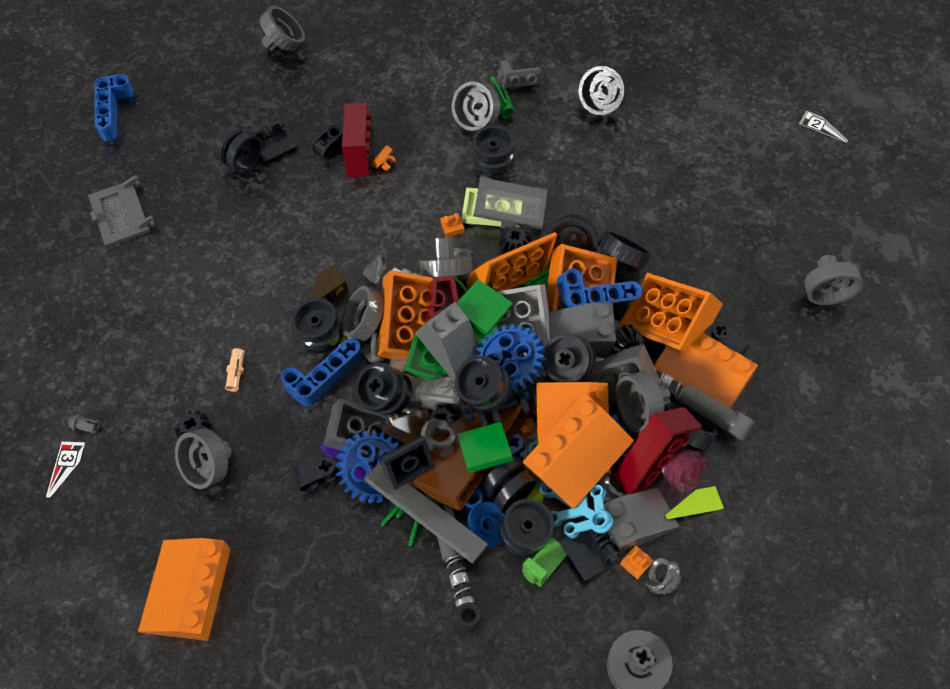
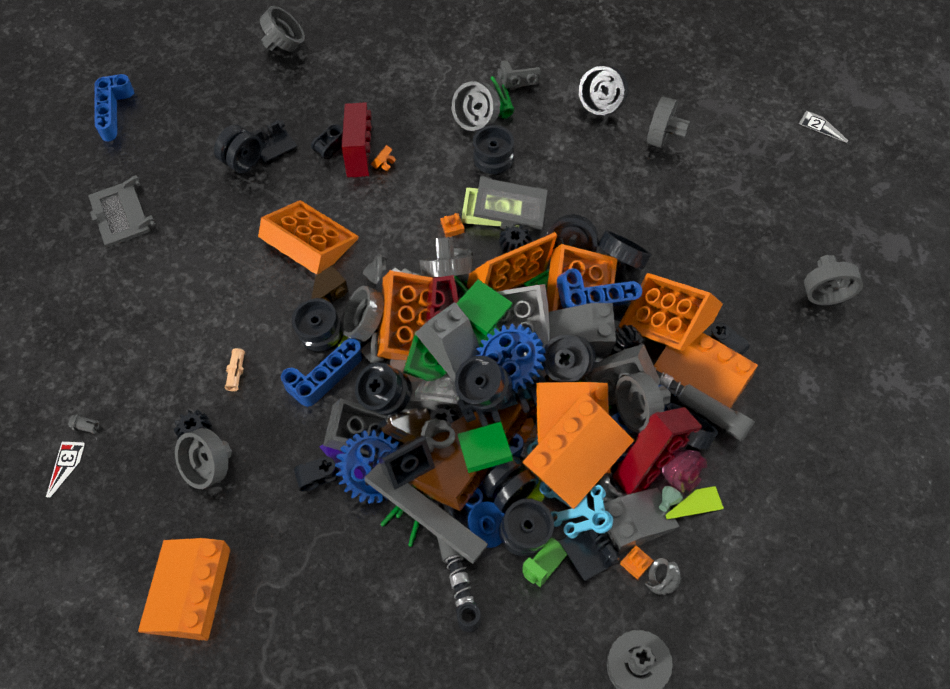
none -> orange slope [258,200,359,275]
none -> dark grey piece [647,96,690,148]
none -> sand green rock [659,486,683,512]

